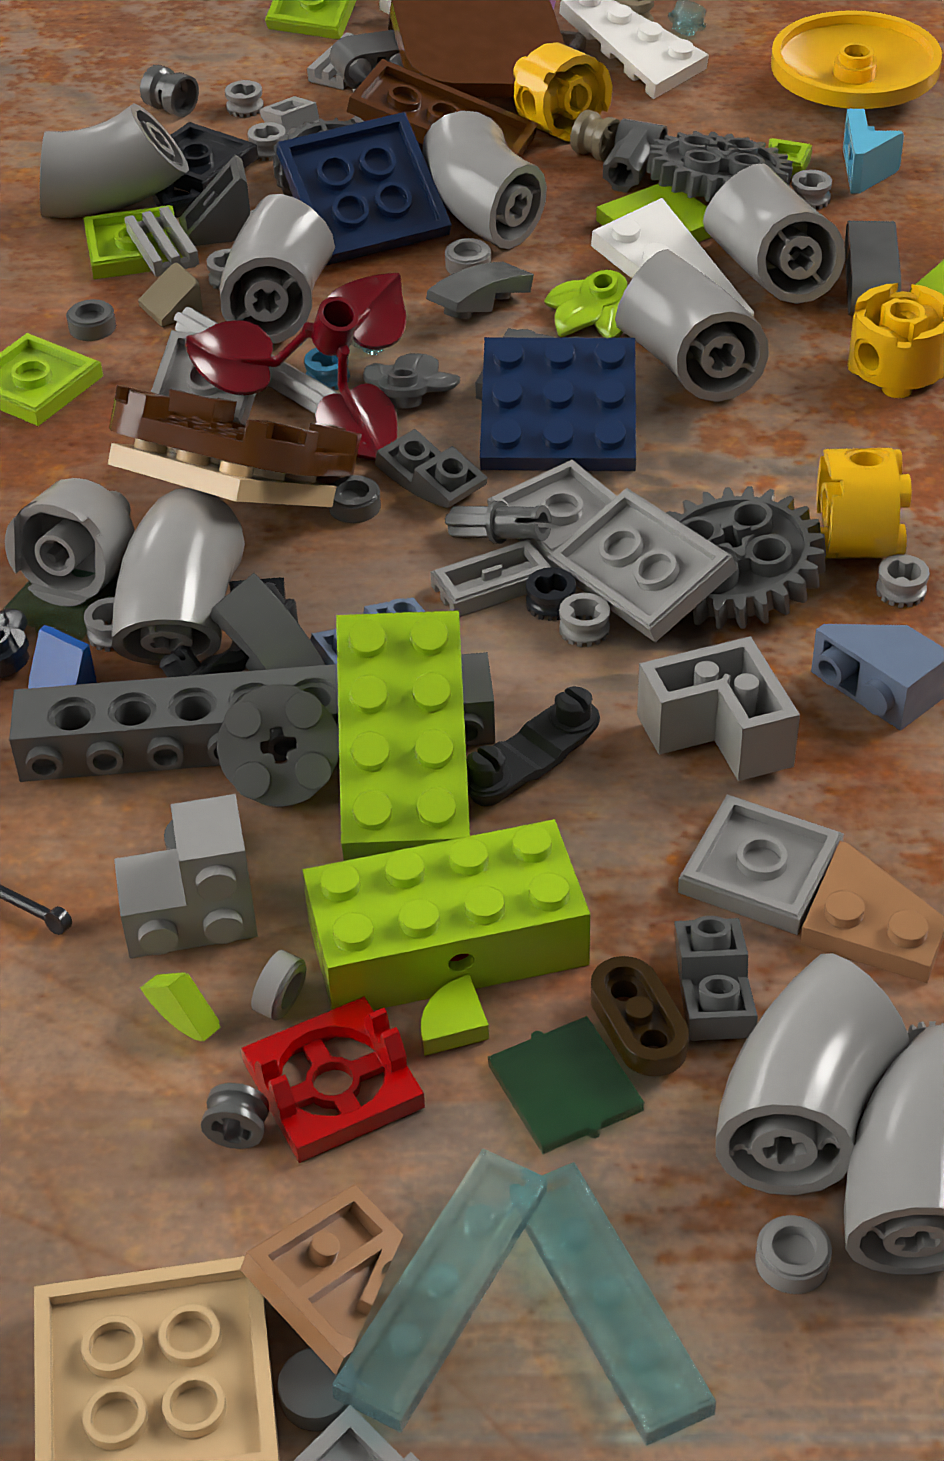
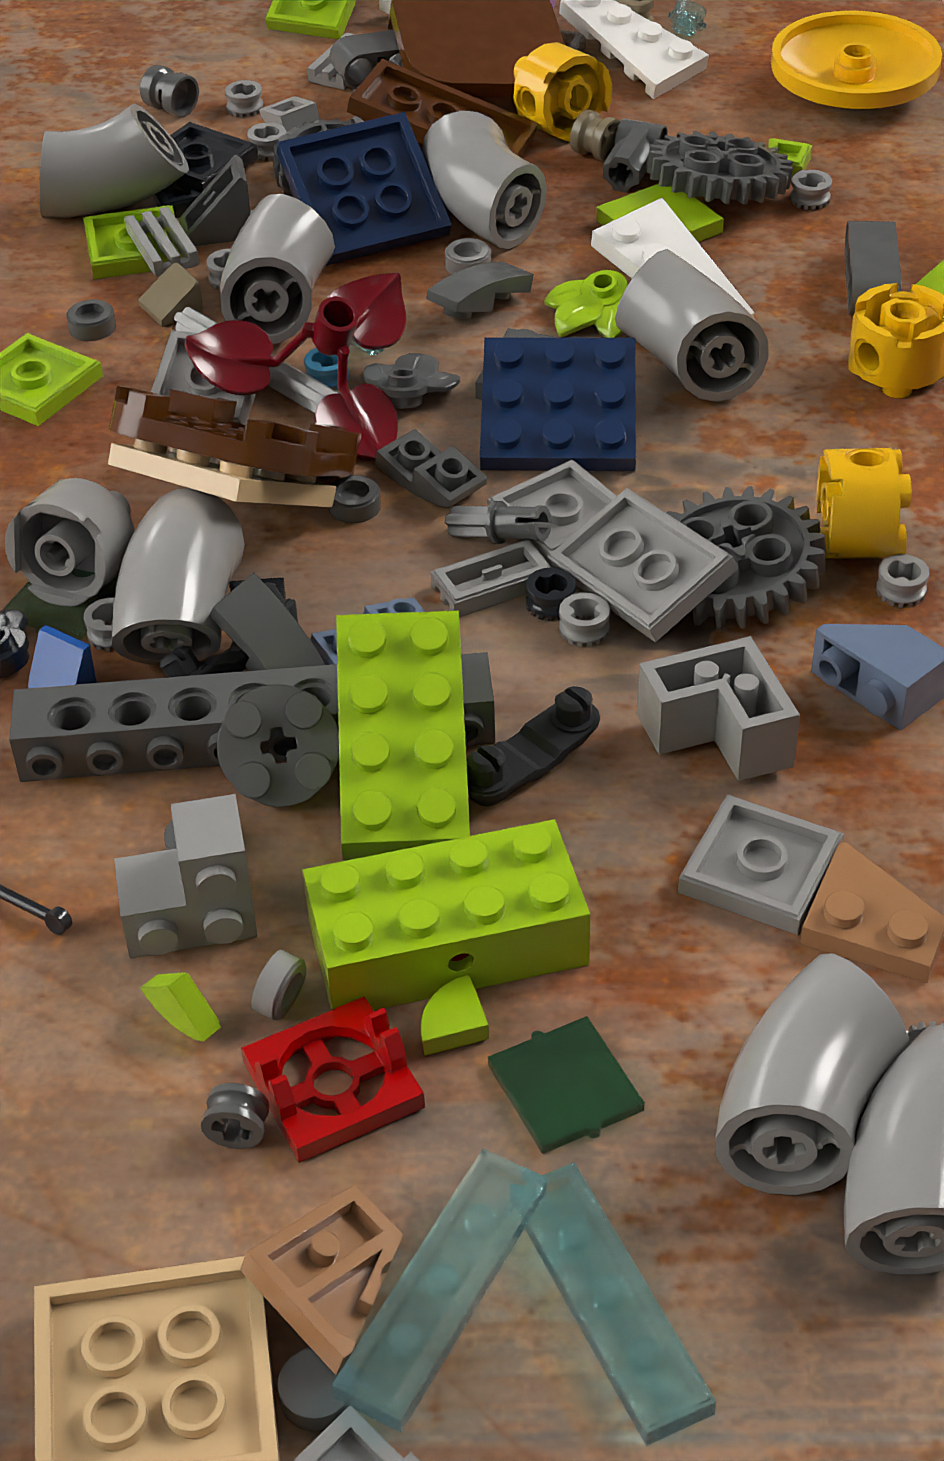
dark brown plate [590,956,689,1077] -> none
dark grey slope [674,916,758,1041] -> none
light grey brick [703,164,845,304] -> none
light grey tile [755,1215,832,1294] -> none
medium azure slope [843,109,904,194] -> none

